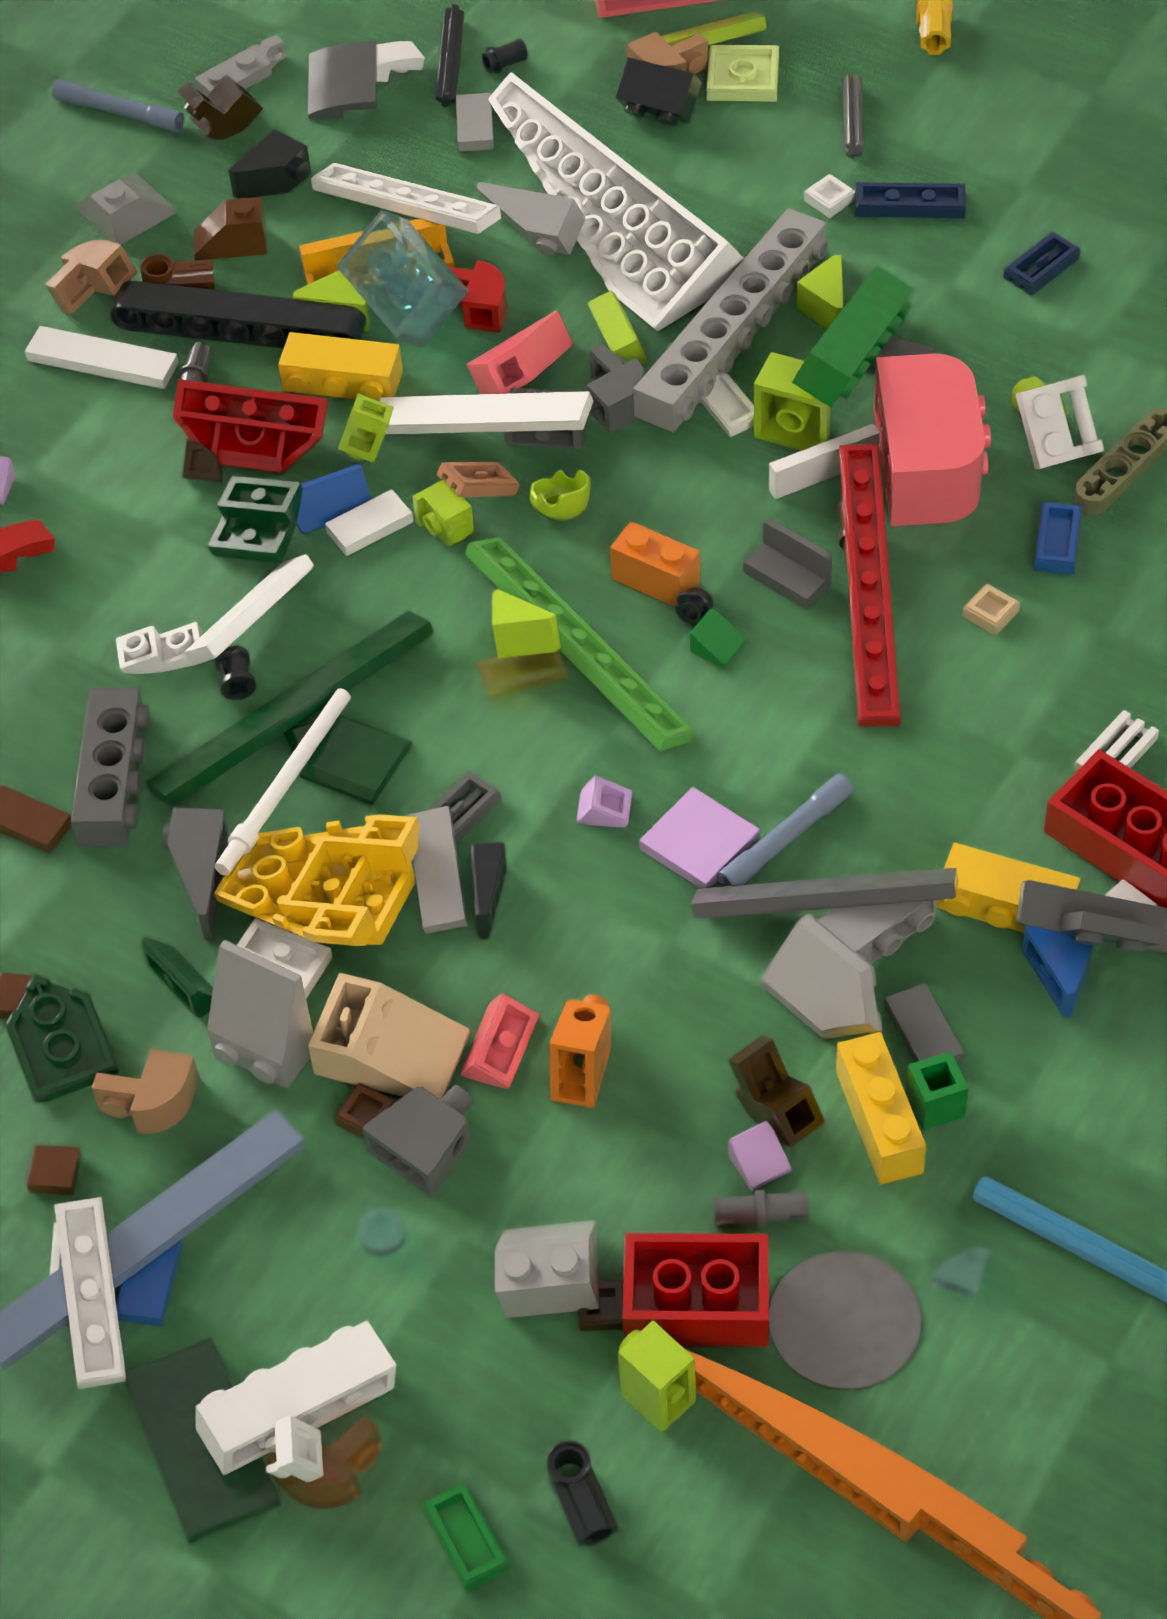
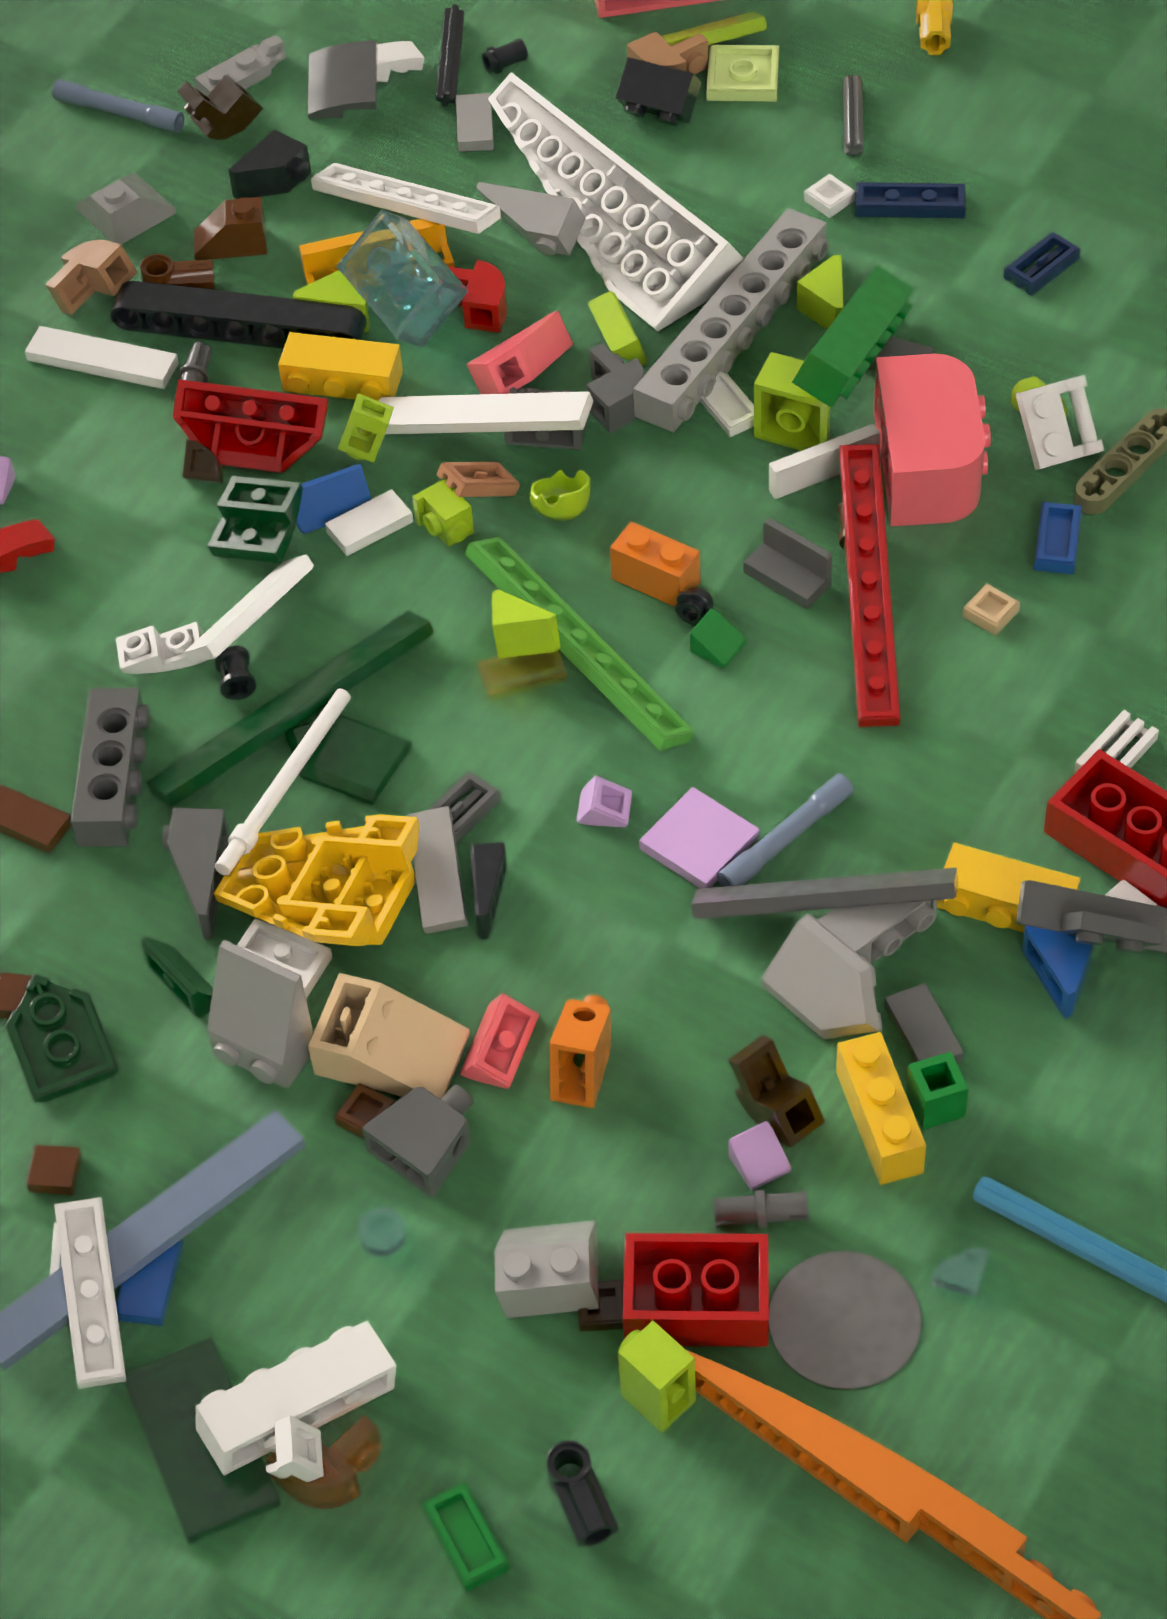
medium nougat brick [92,1049,200,1134] -> none

